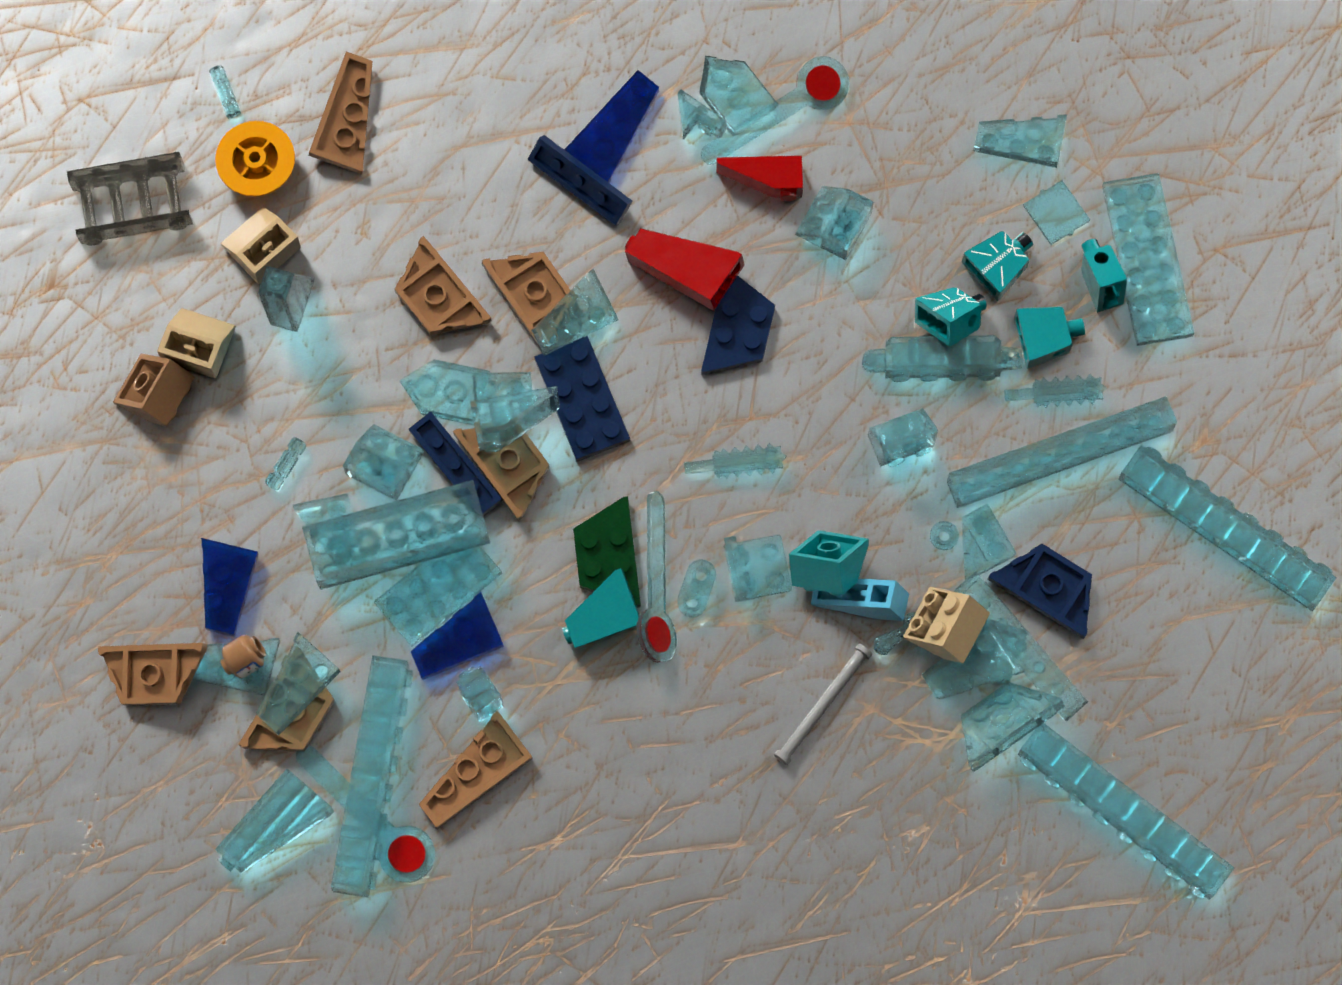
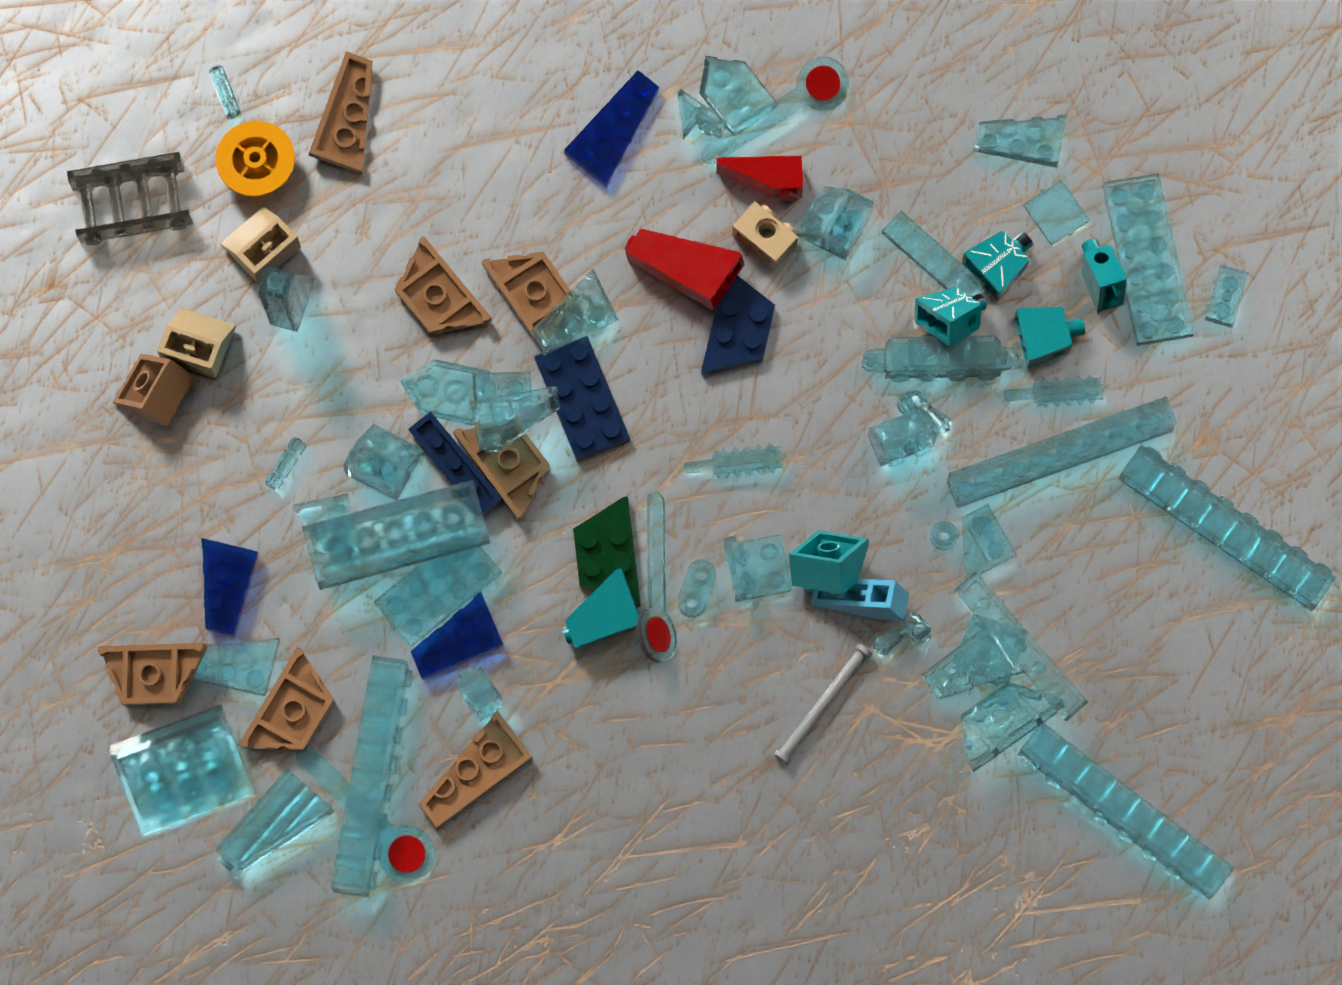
medium nougat head [220,634,266,679] -> none
clear light blue wing [256,632,341,736] -> none
dark blue plate [527,135,633,226] -> none
tan slope [903,586,990,664] -> none
dark blue wing [987,544,1092,639] -> none
none -> clear light blue slope [110,704,254,835]
none -> tan brick [732,201,798,270]
none -> clear light blue tile [882,210,986,297]
none -> clear light blue piece [897,390,952,434]
none -> clear light blue plate [1205,265,1249,328]

